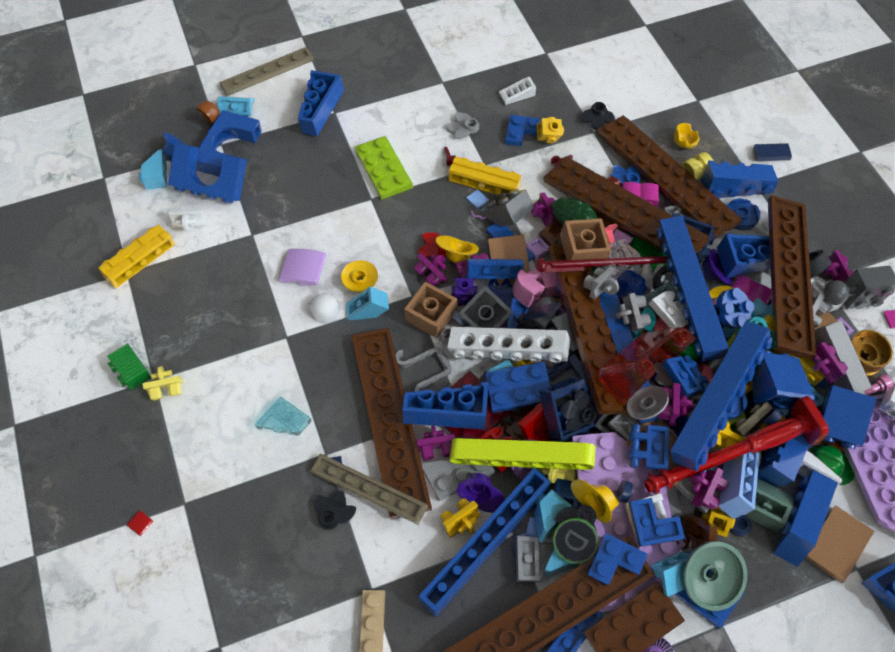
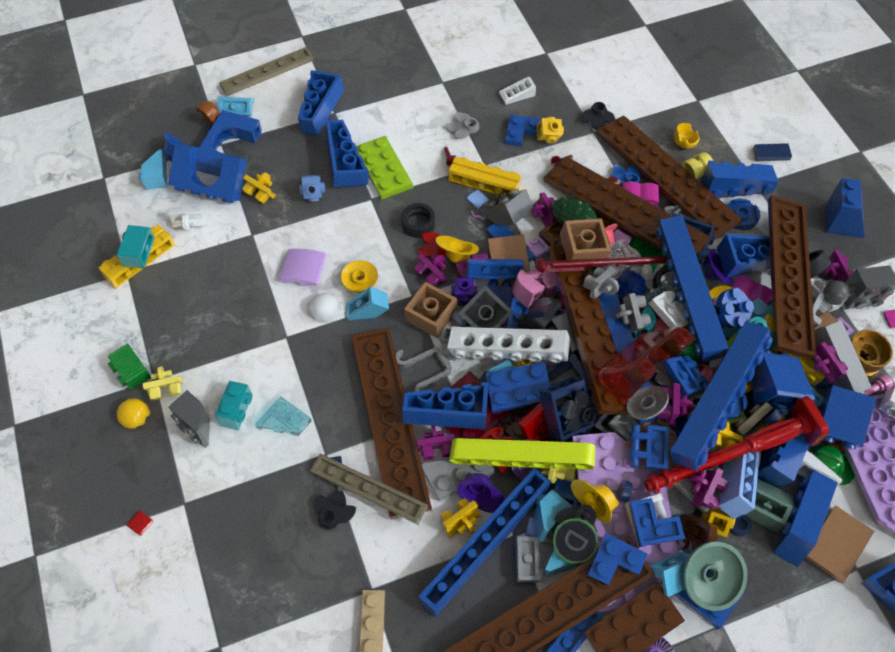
none -> teal brick [116,225,155,268]
none -> yellow hair [117,399,151,429]
none -> dark grey slope [168,390,210,448]
none -> teal brick [215,380,253,430]
none -> yellow hips [242,173,276,204]
none -> medium blue brick [299,174,325,201]
none -> blue wedge [326,120,369,187]
none -> black tyre [401,203,435,238]
none -> blue slope [826,178,865,238]

